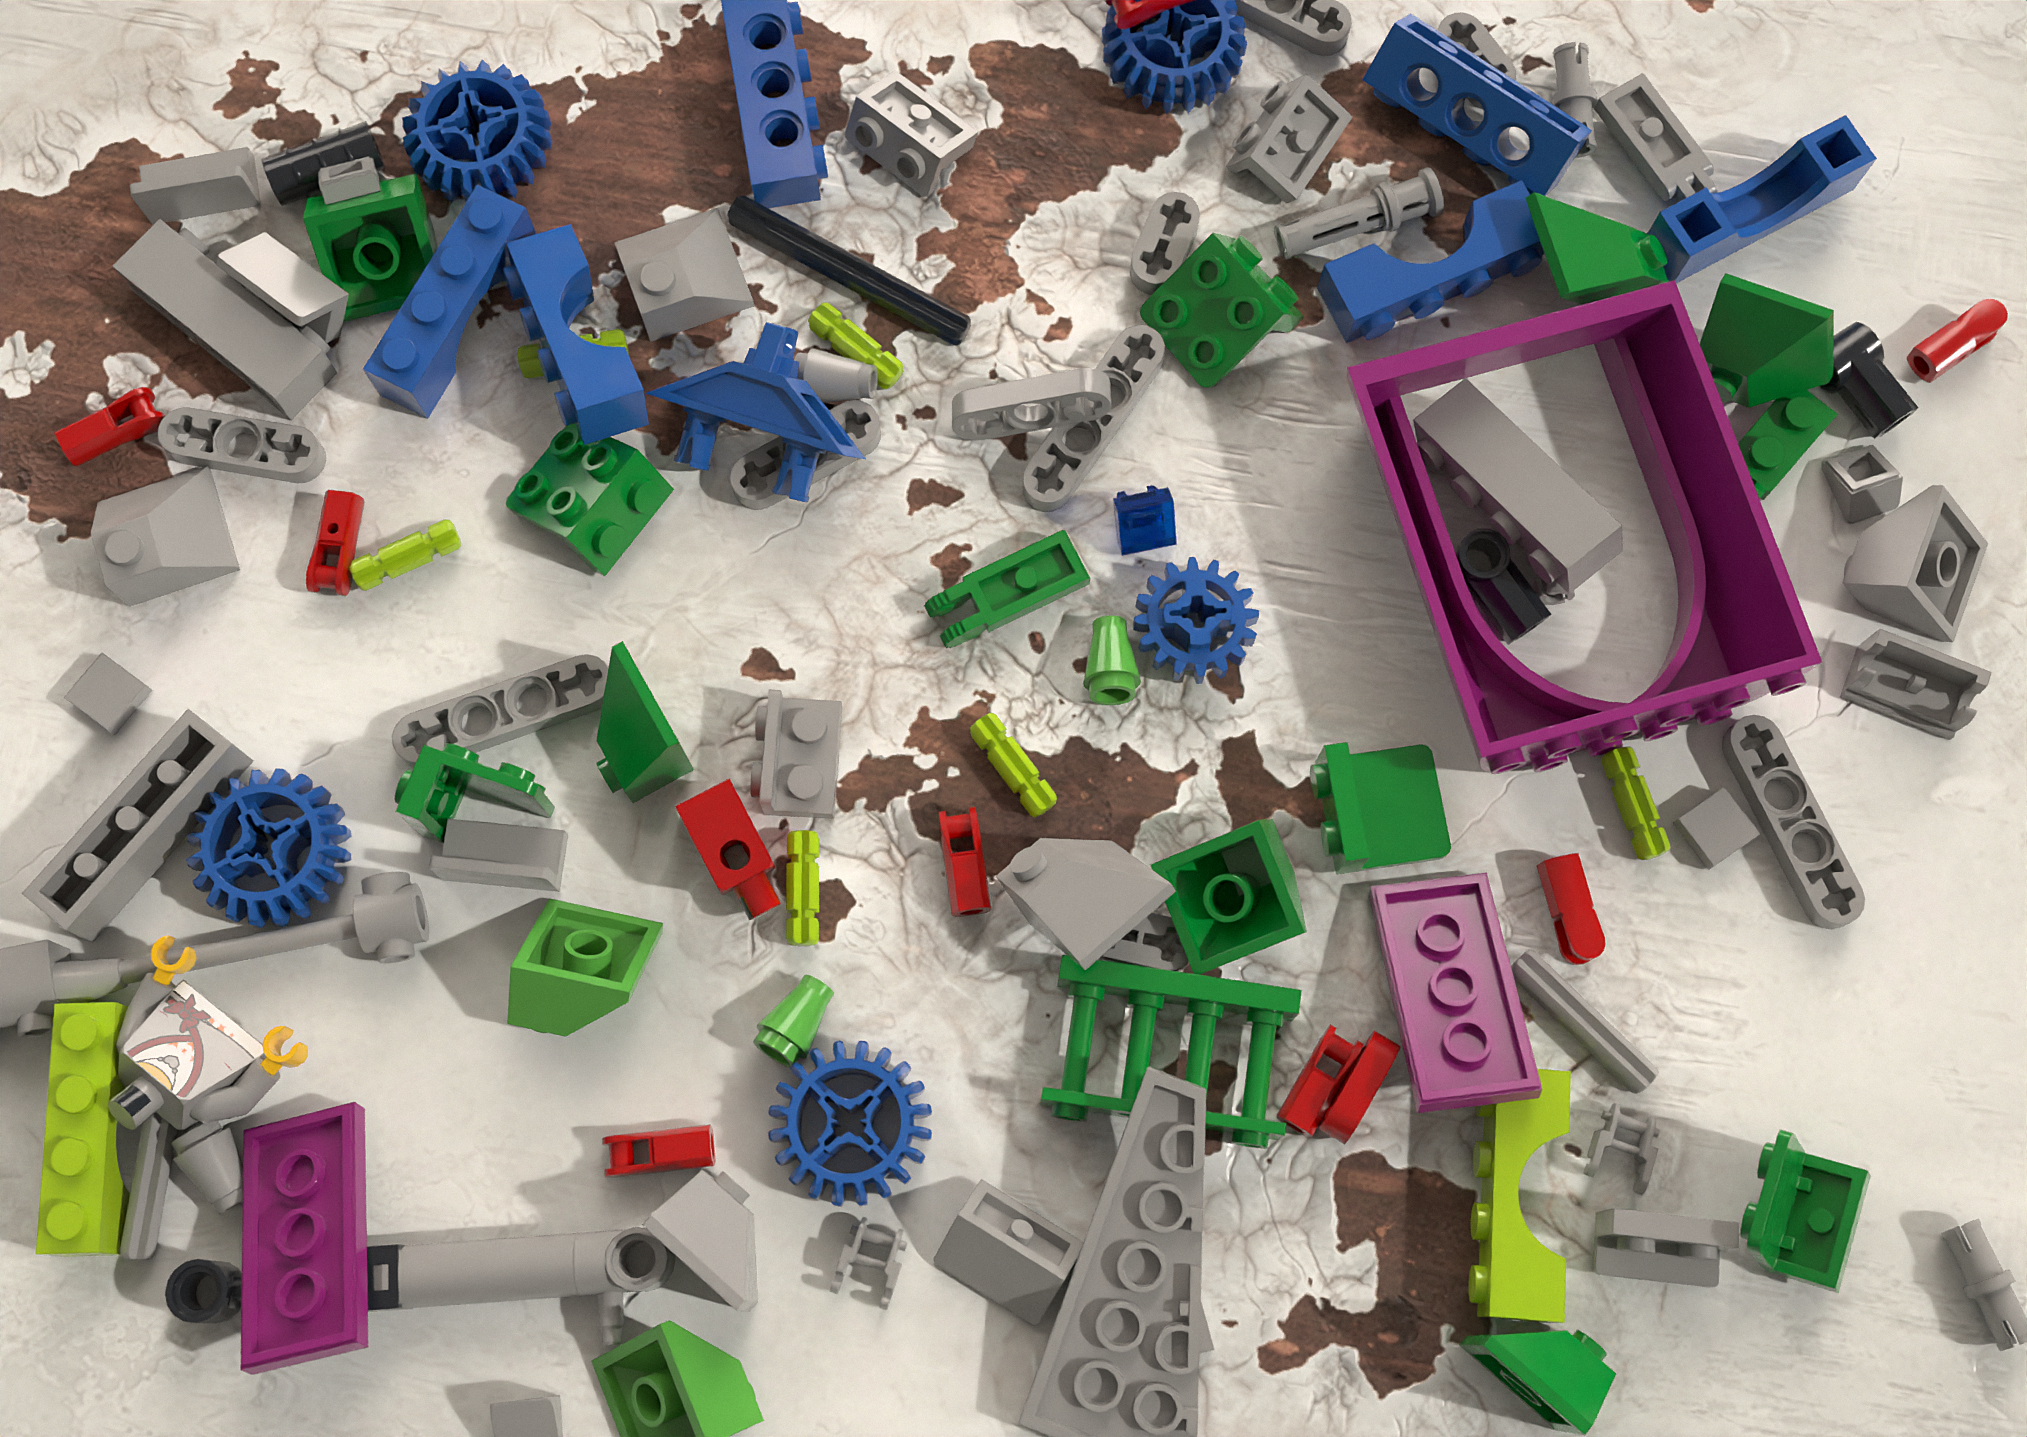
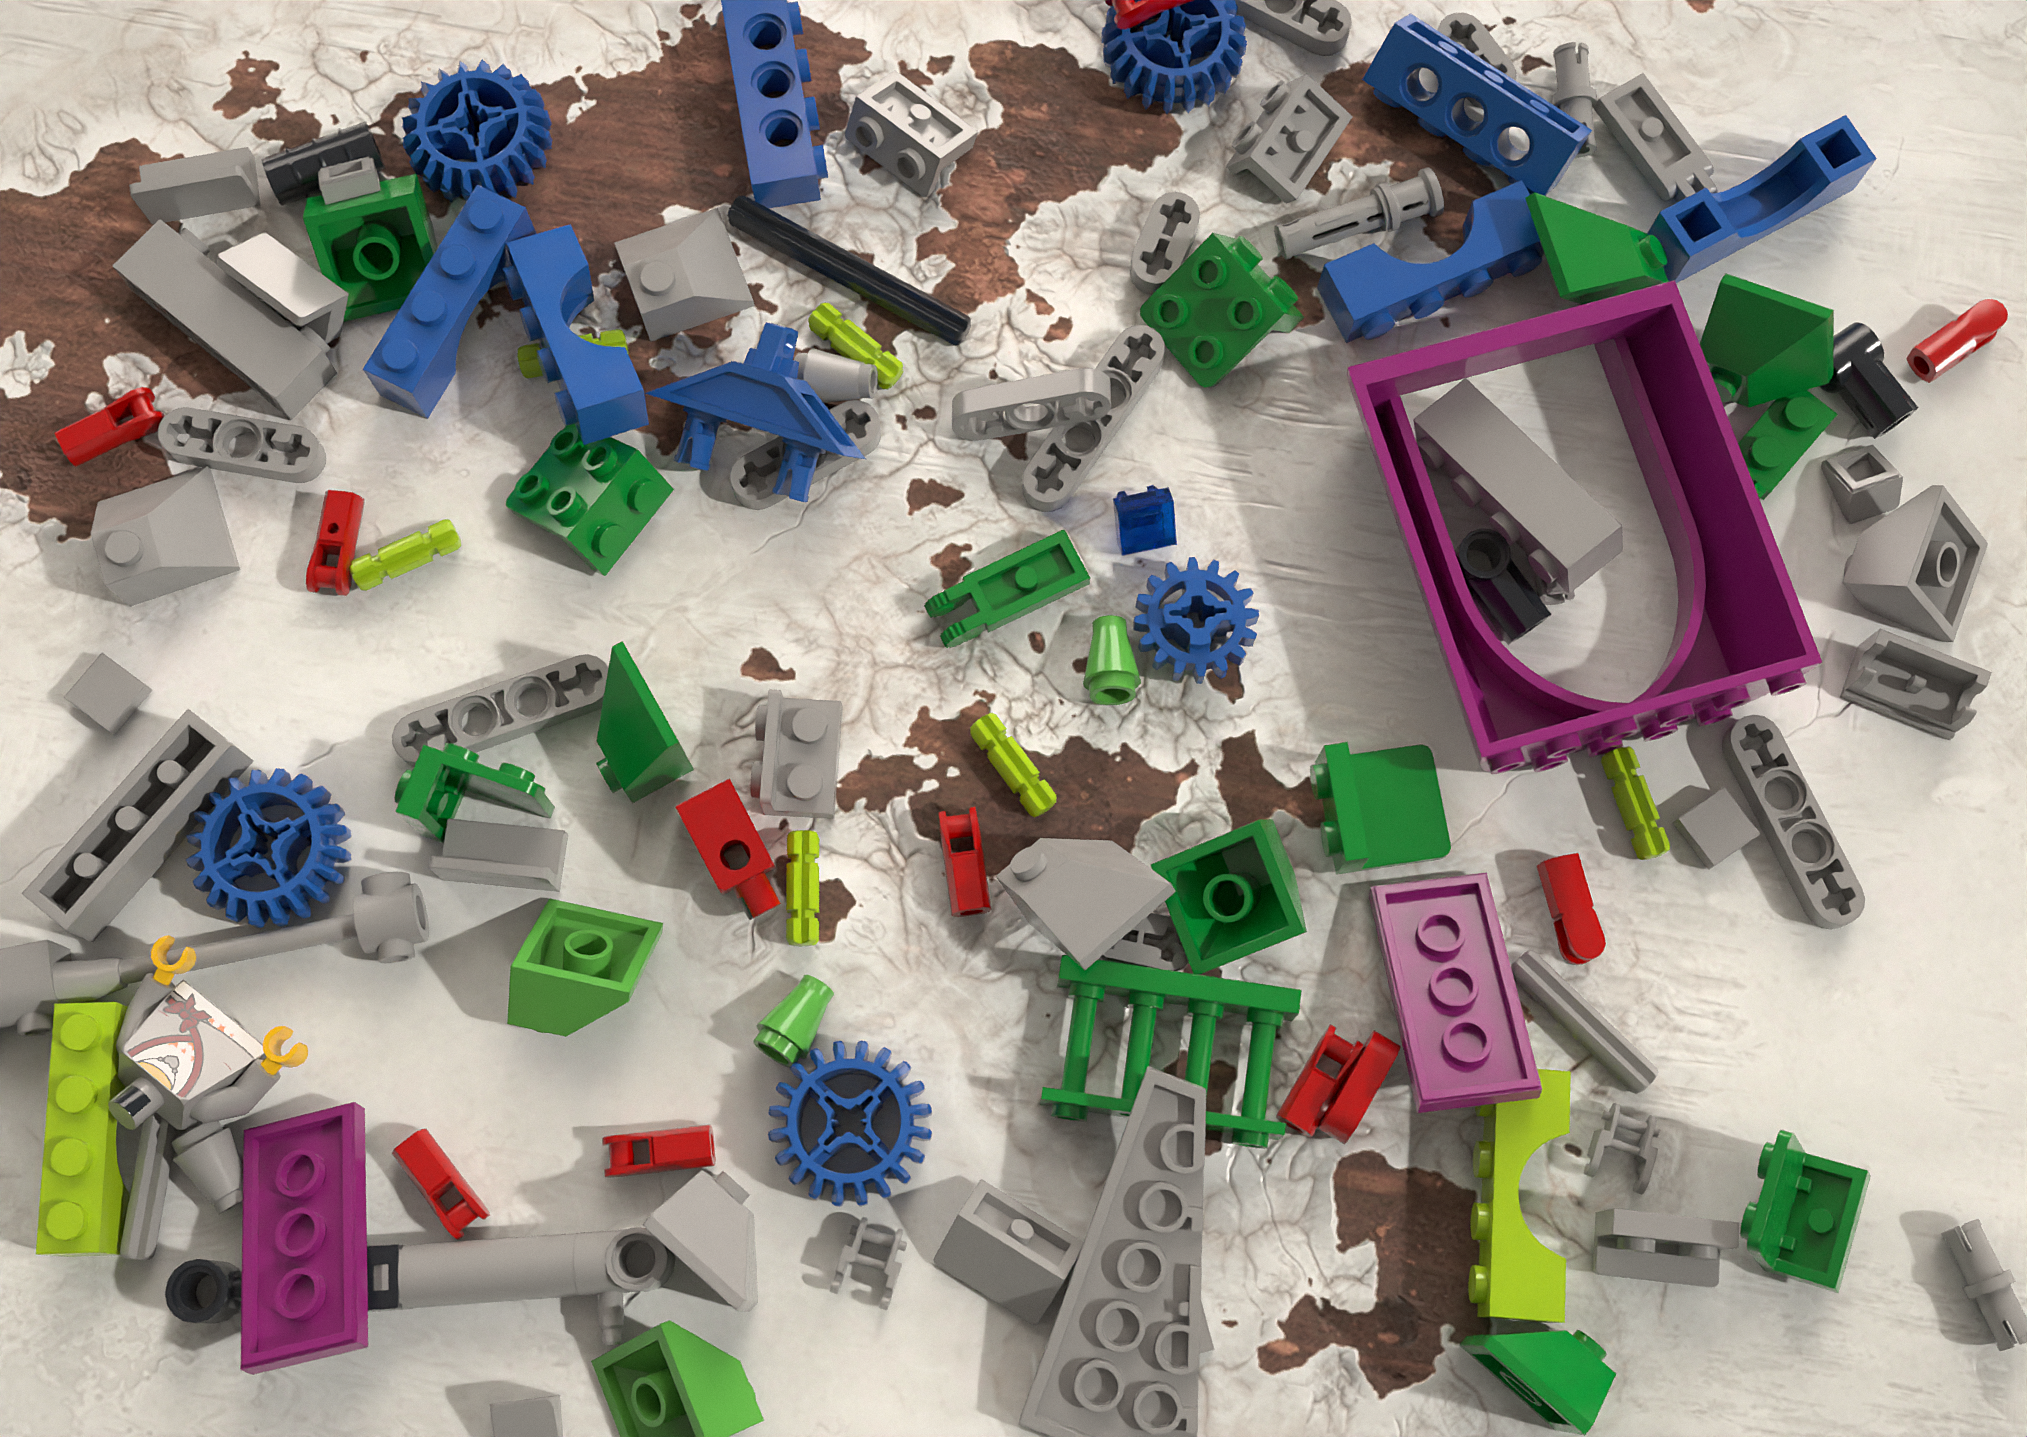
none -> red bar [392,1128,490,1240]

